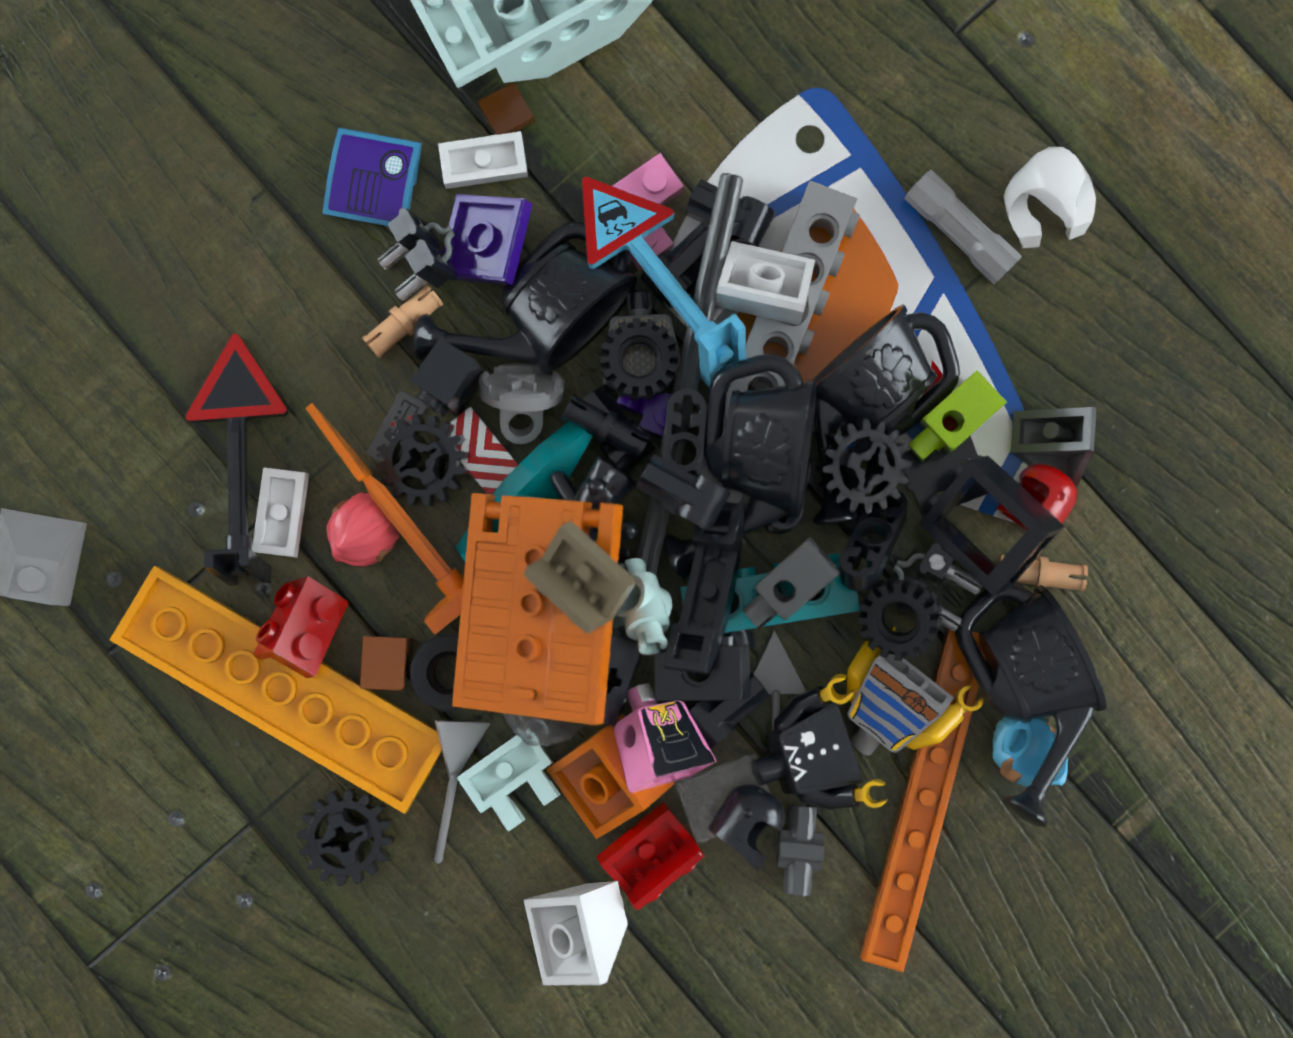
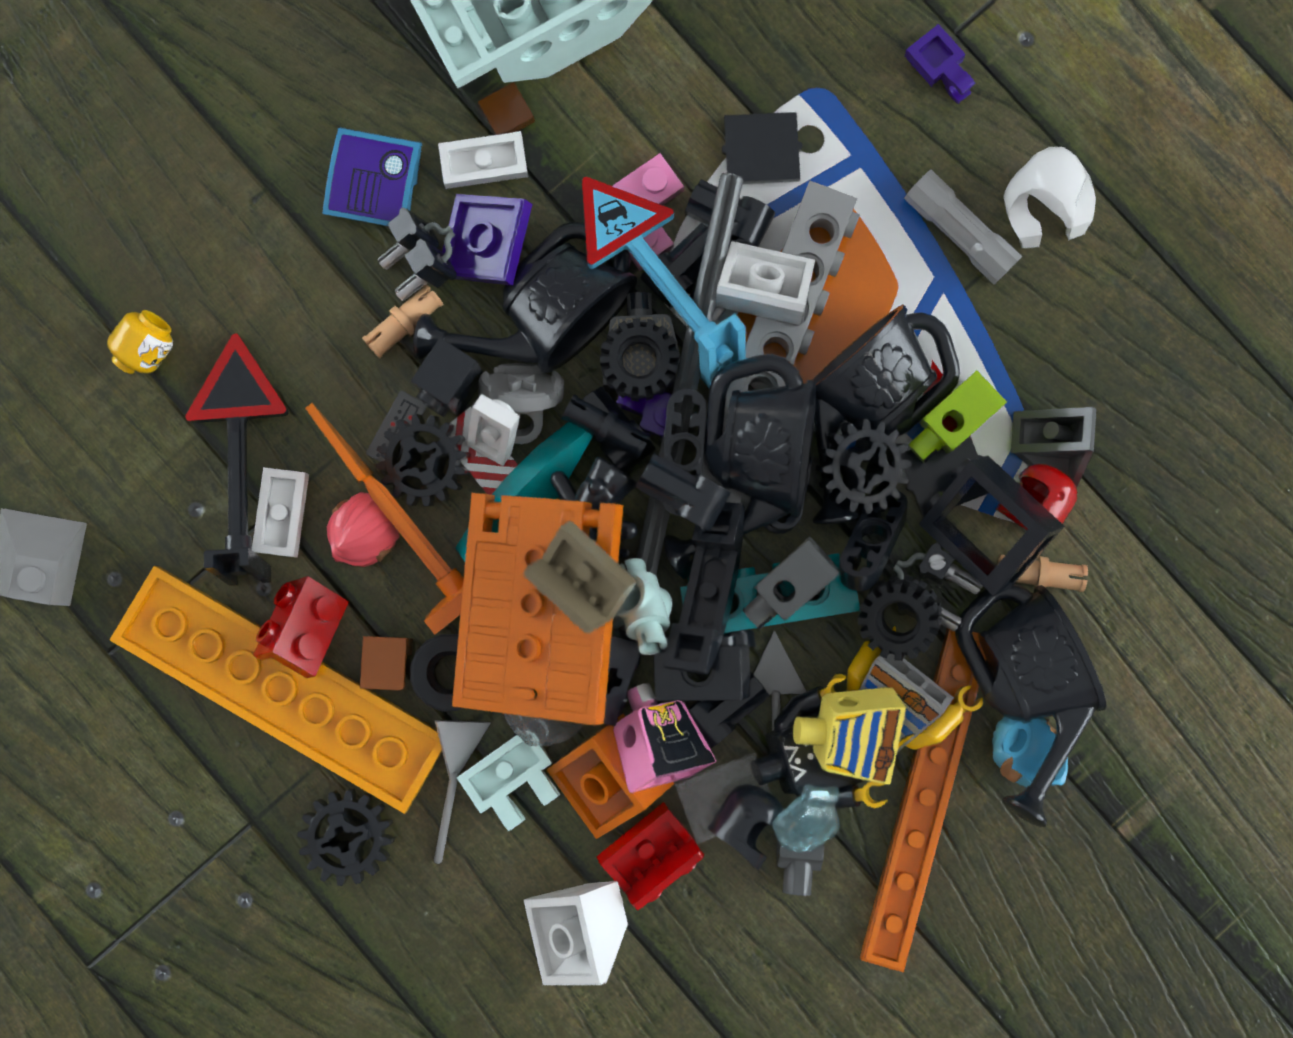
none -> yellow head [107,310,173,374]
none -> white plate [467,394,520,466]
none -> black piece [721,112,803,184]
none -> clear light blue animal [772,784,840,853]
none -> light yellow torso [793,687,906,784]
none -> dark purple plate [904,24,975,104]

